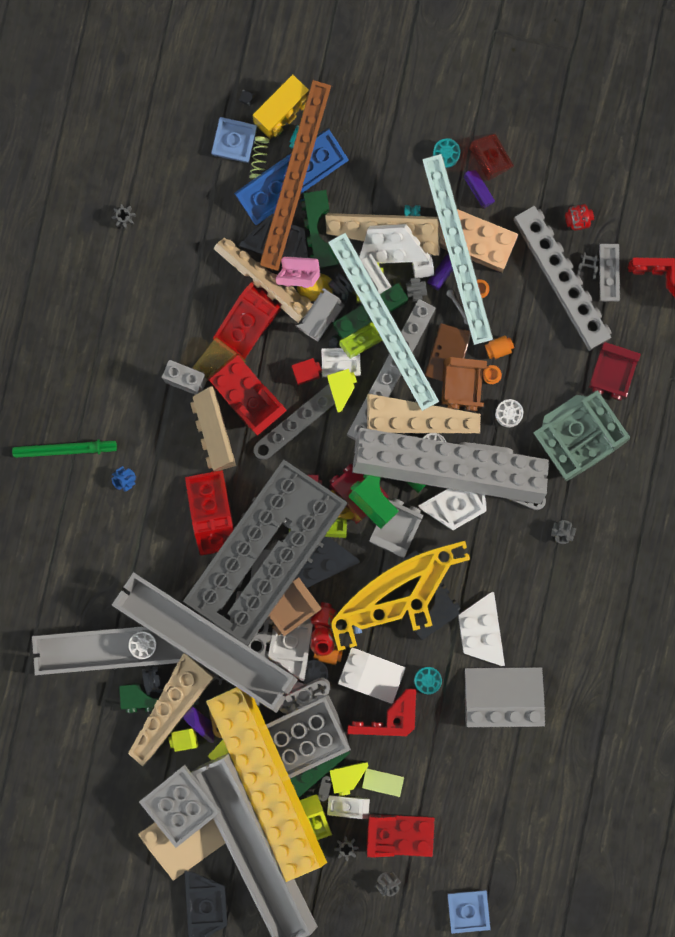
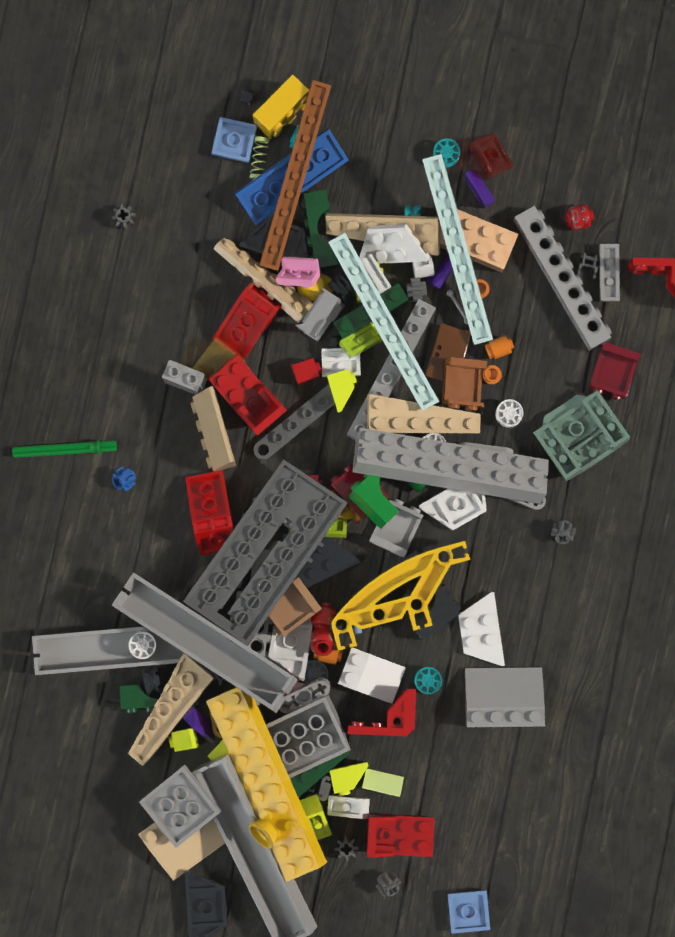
none -> yellow hat [249,818,278,849]

